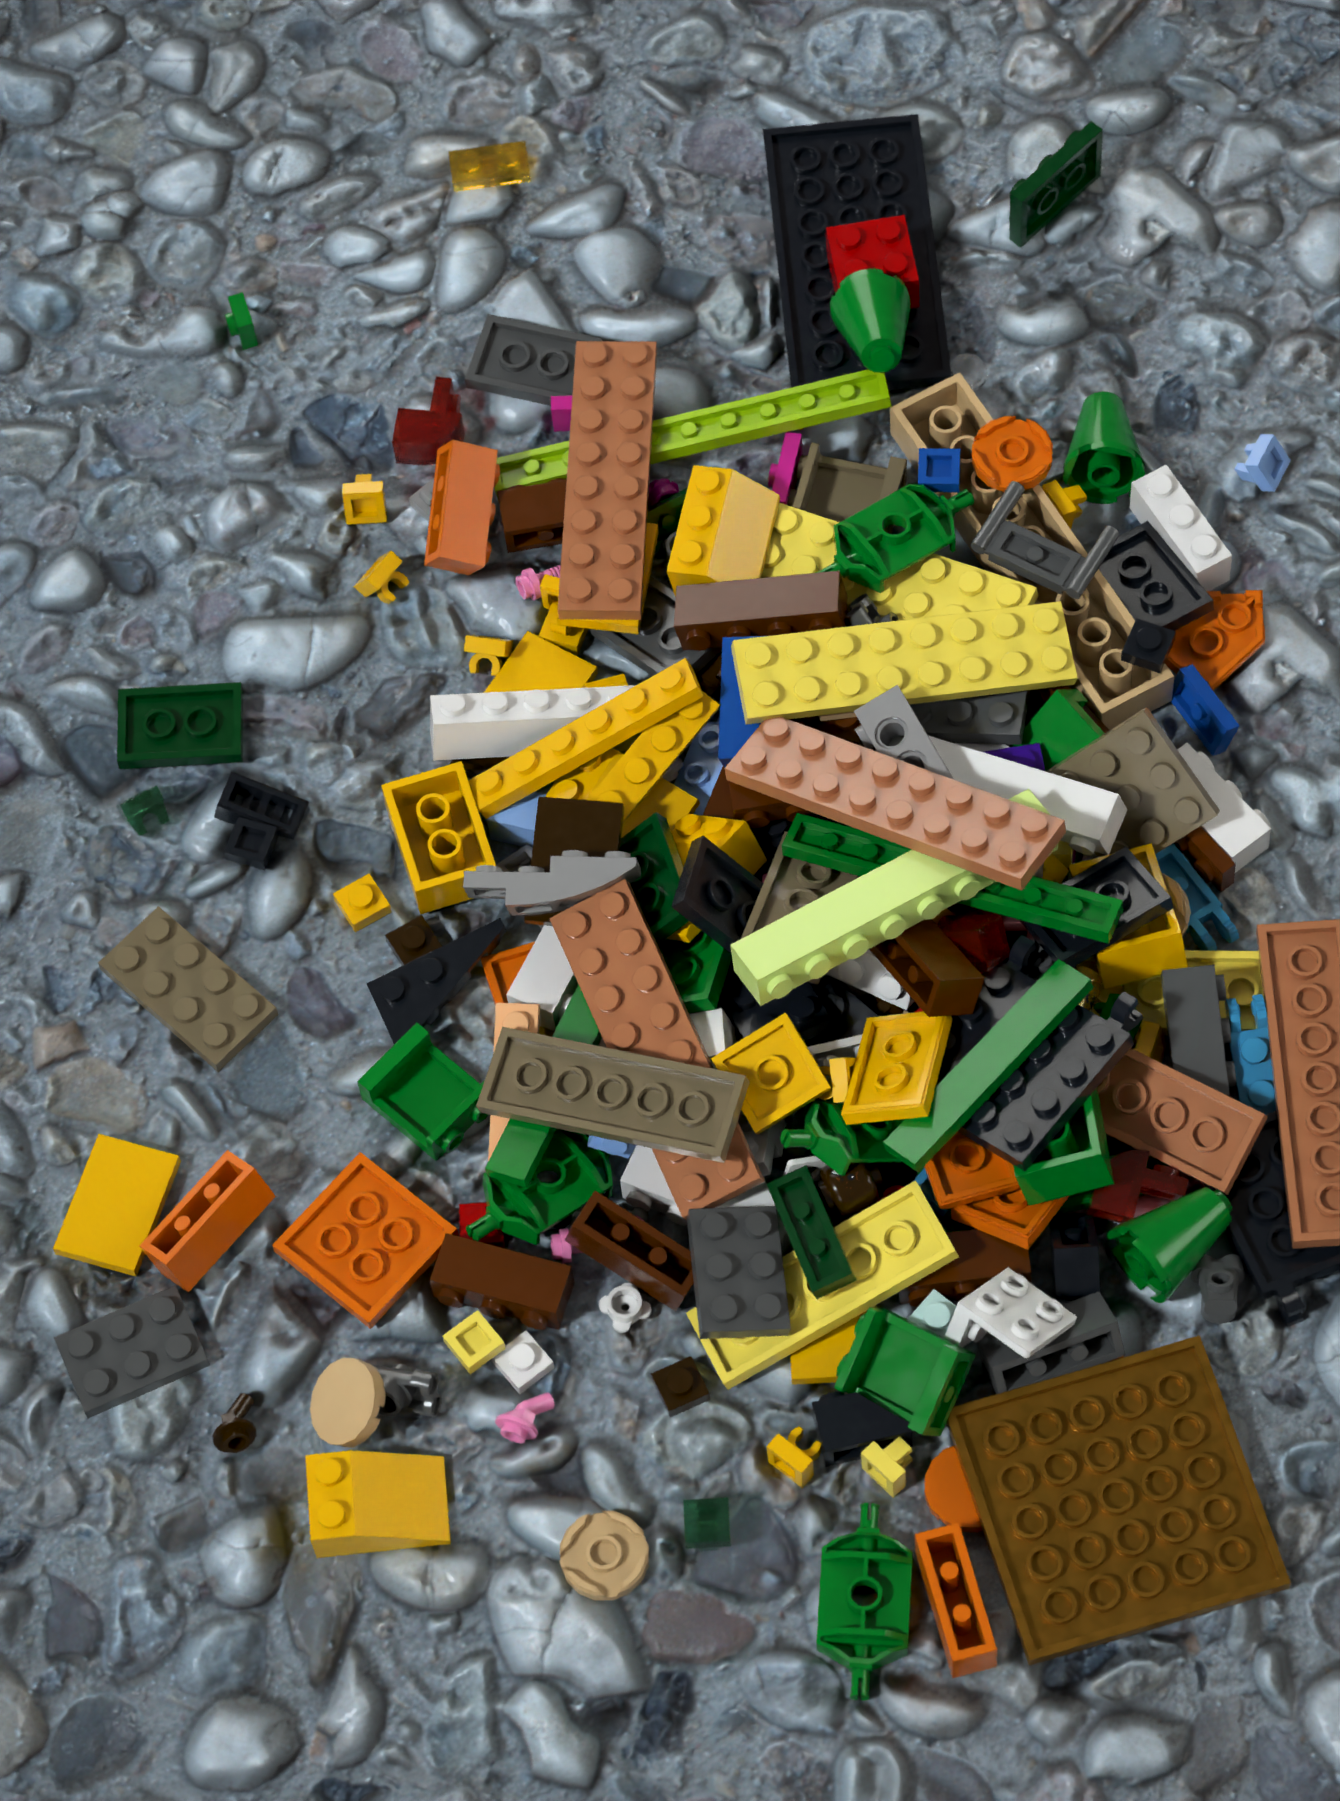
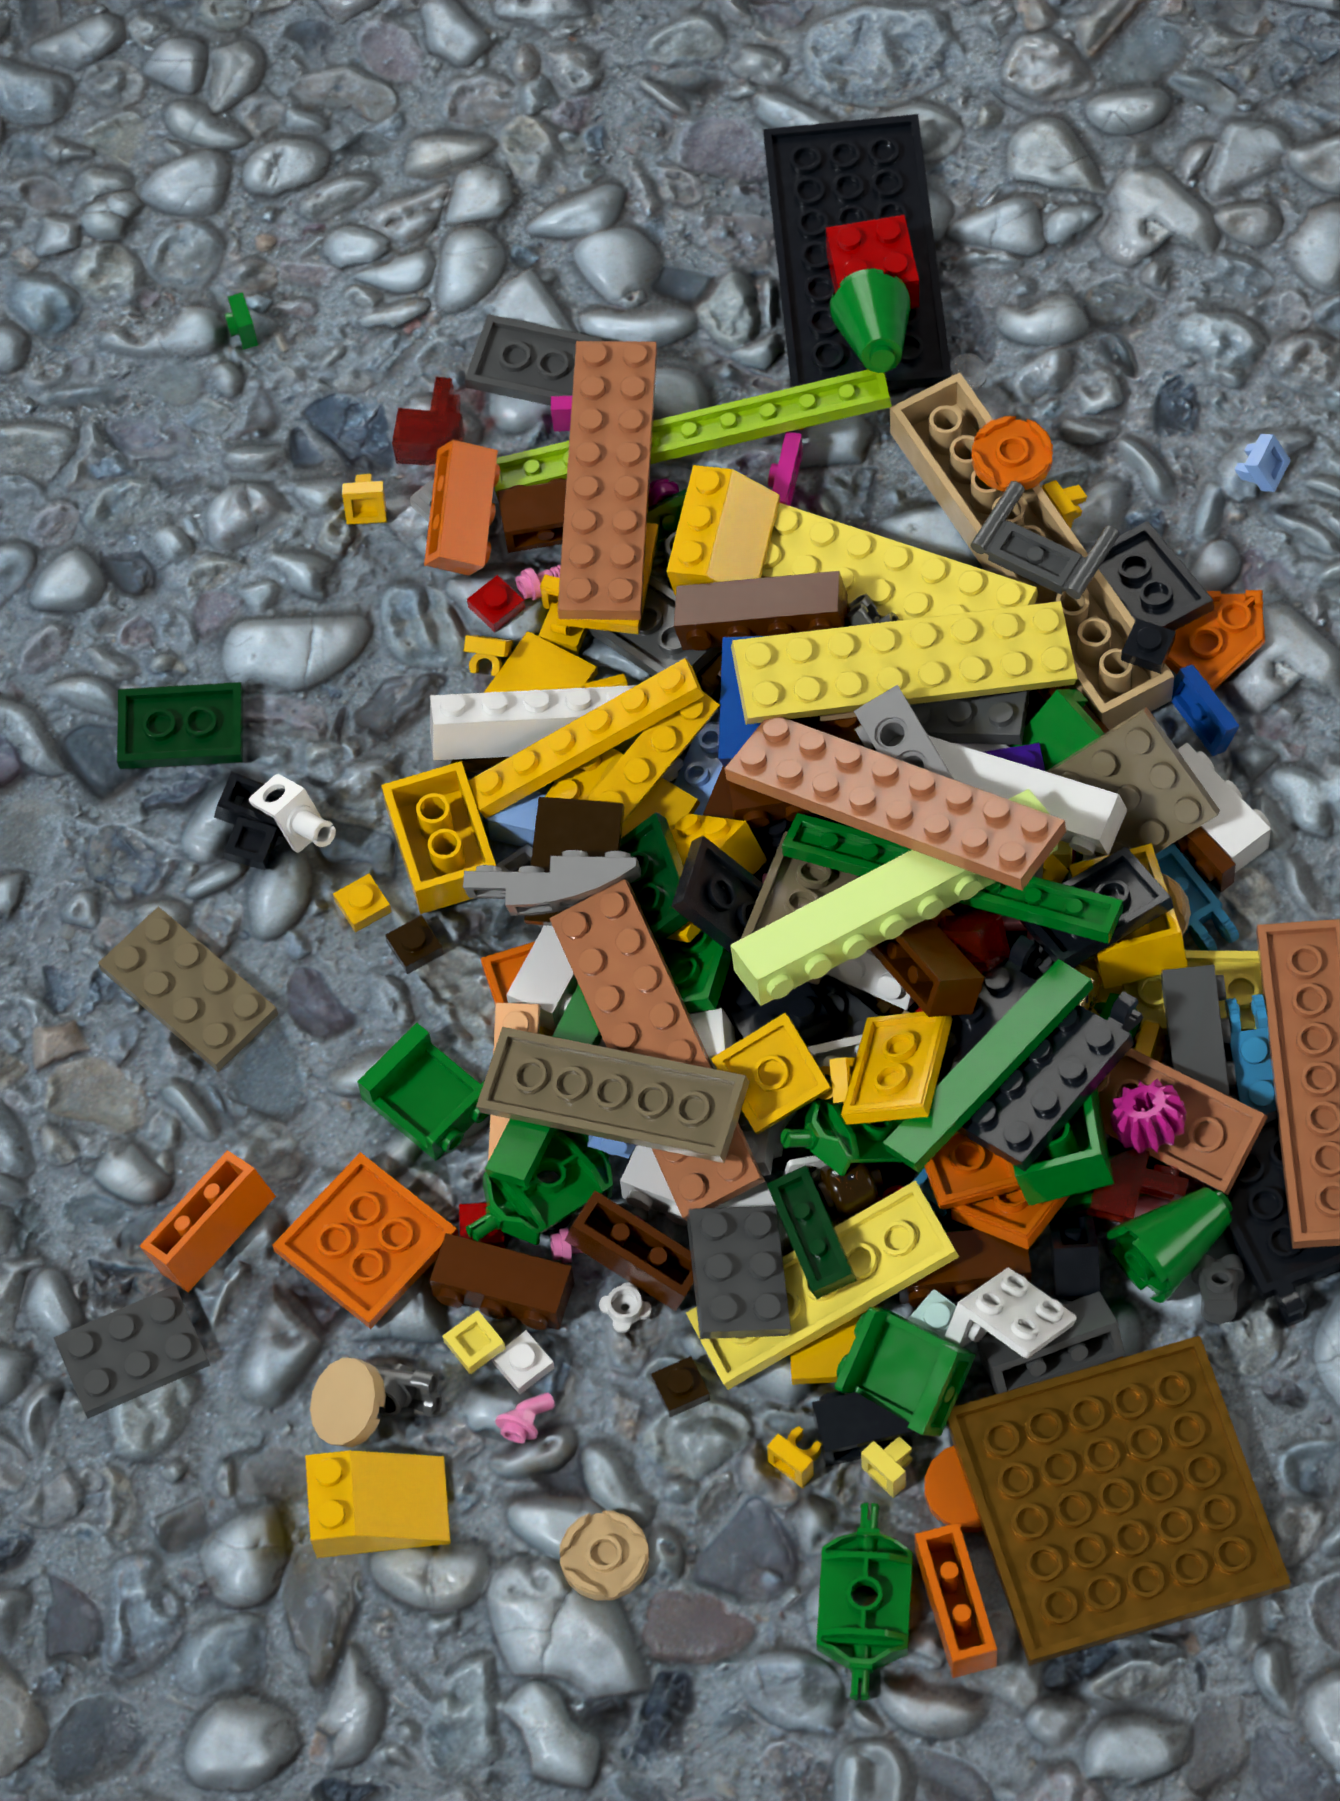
yellow tile [53,1133,181,1277] -> none
clear green tile [116,785,169,836] -> none
dark brown plate [212,1393,257,1453] -> none
yellow tile [354,550,409,604] -> none
black wing [367,918,507,1044] -> none
clear yellow plate [448,141,531,192] -> none
clear green tile [683,1497,731,1551] -> none
dark tan panel [787,442,907,534] -> none
green plate [815,484,974,593] -> none
blue plate [918,448,961,492] -> none
dark green plate [1009,121,1103,248] -> none
green cone [1063,391,1145,504] -> none
white brick [1130,465,1232,591] -> none
none -> white bracket [249,774,336,853]
none -> red plate [467,575,525,632]
none -> dark pink gear [1110,1079,1187,1154]

